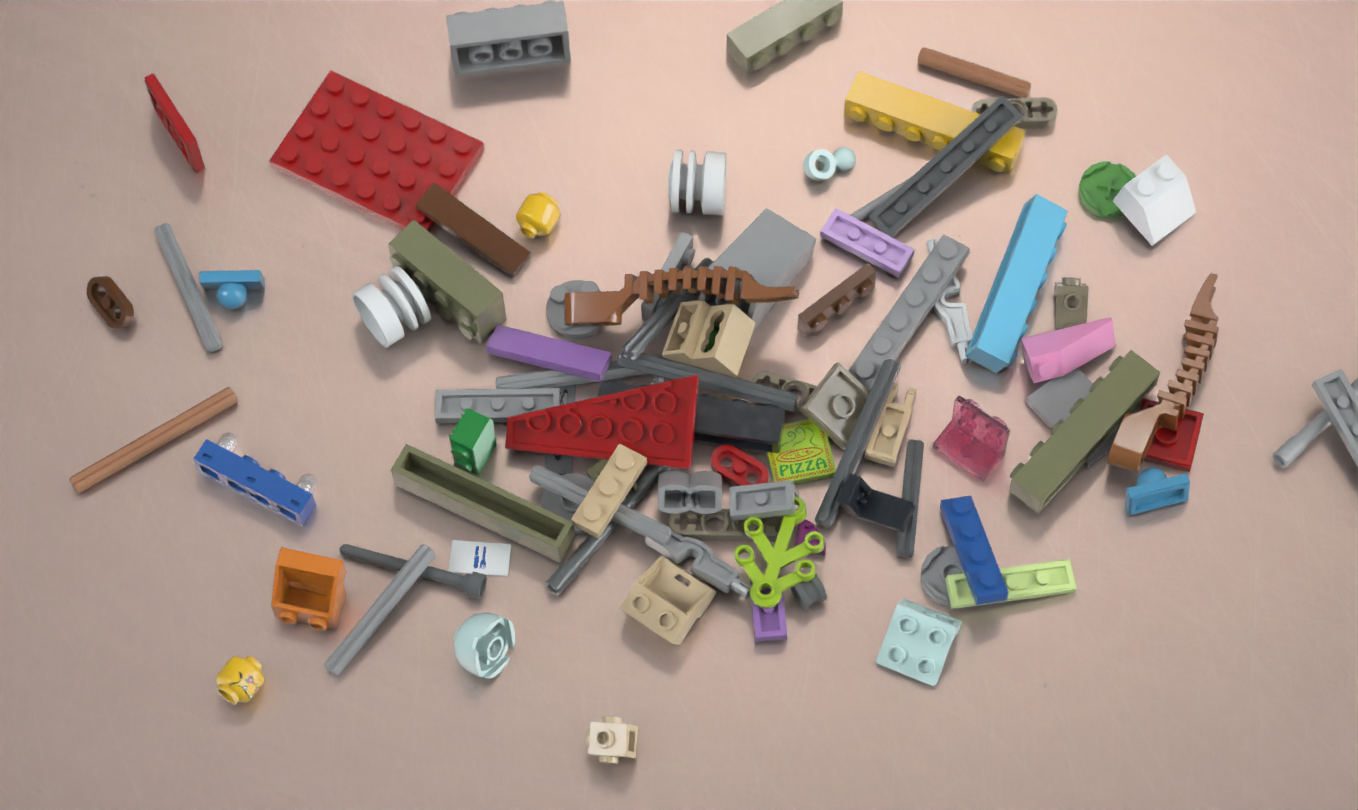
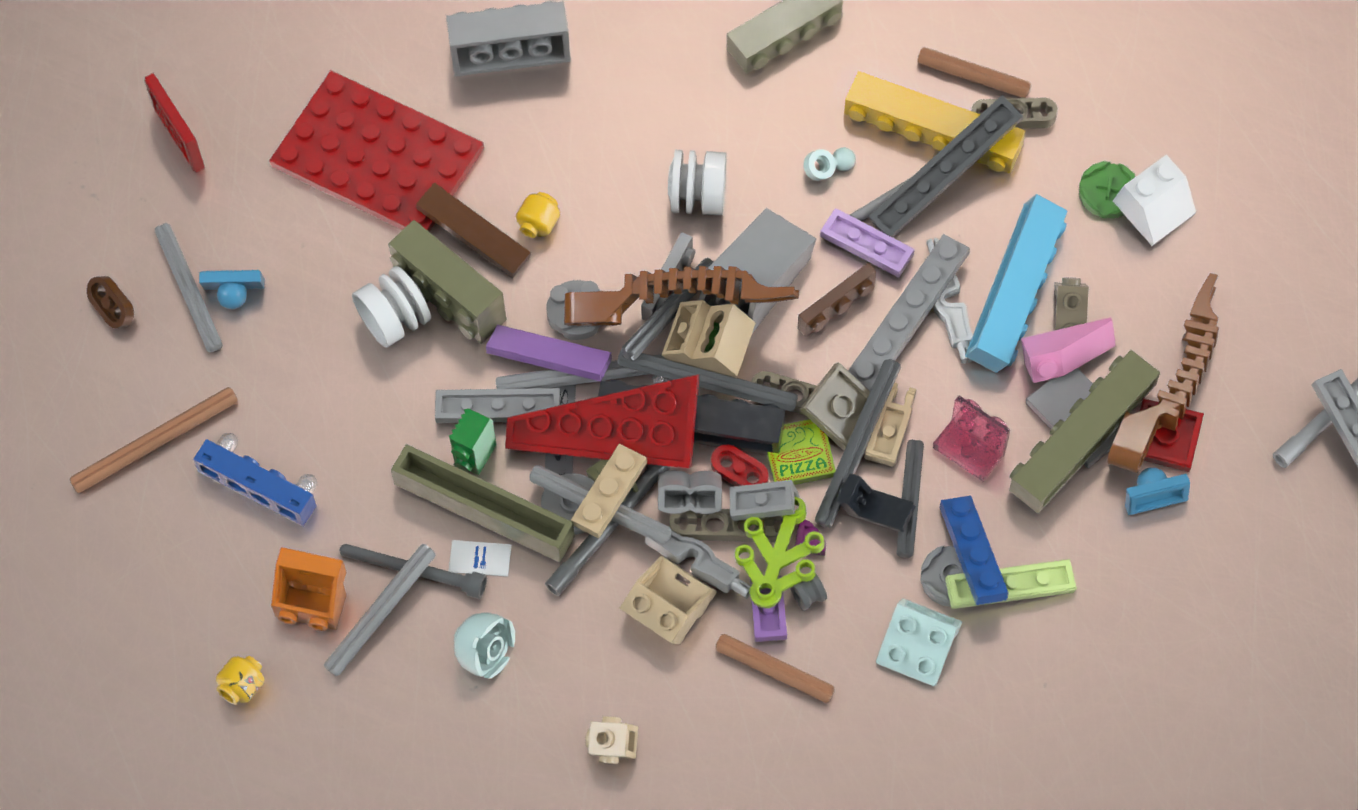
none -> nougat axle [716,634,835,703]

